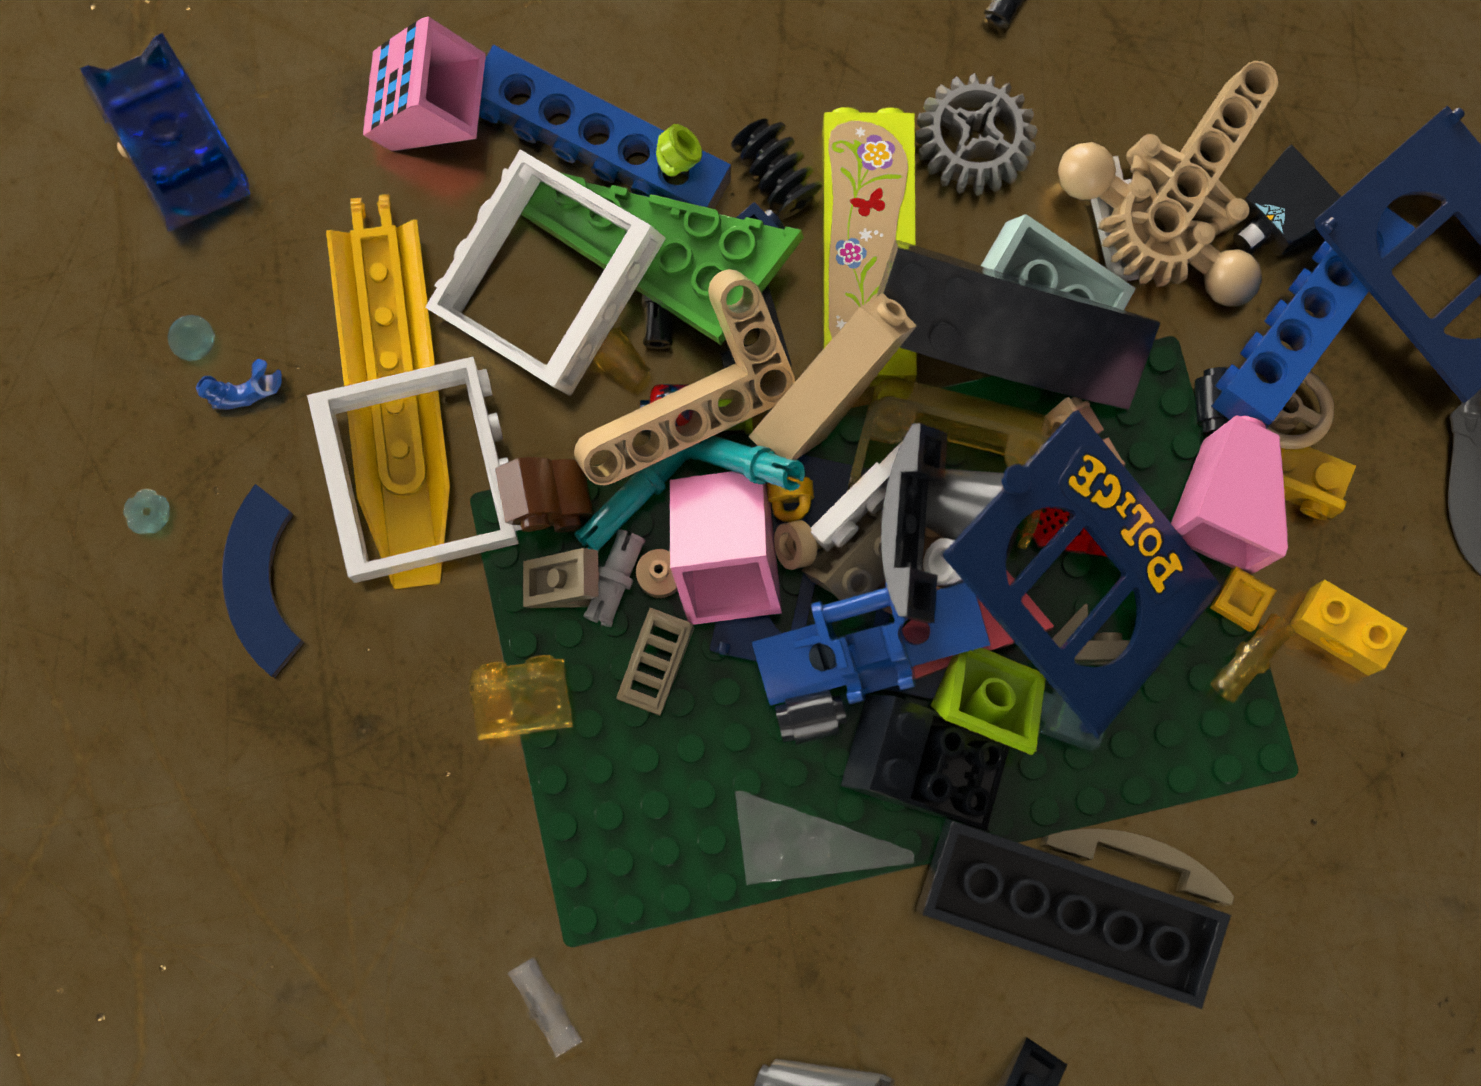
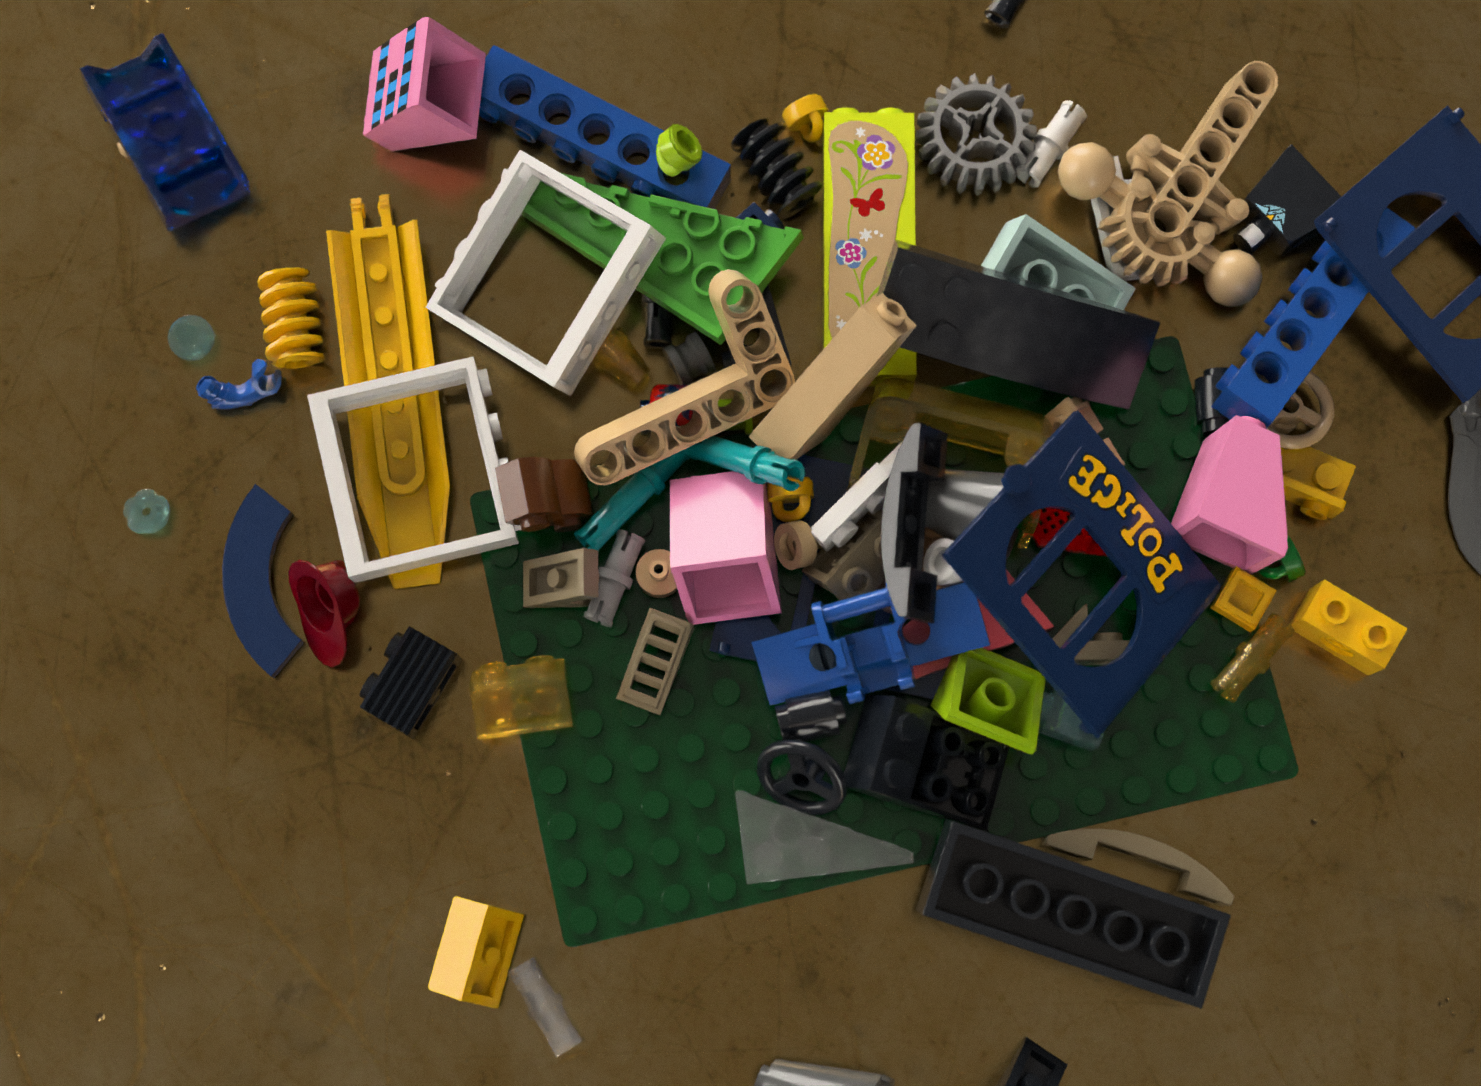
none -> yellow piece [257,267,325,369]
none -> dark red piece [288,559,360,667]
none -> black brick [359,626,462,739]
none -> yellow panel [428,896,524,1009]
none -> dark grey wheel [662,331,716,388]
none -> black piece [757,739,848,816]
none -> yellow tile [782,94,829,143]
none -> white pin [1015,100,1087,187]
none -> green tile [1258,536,1306,583]

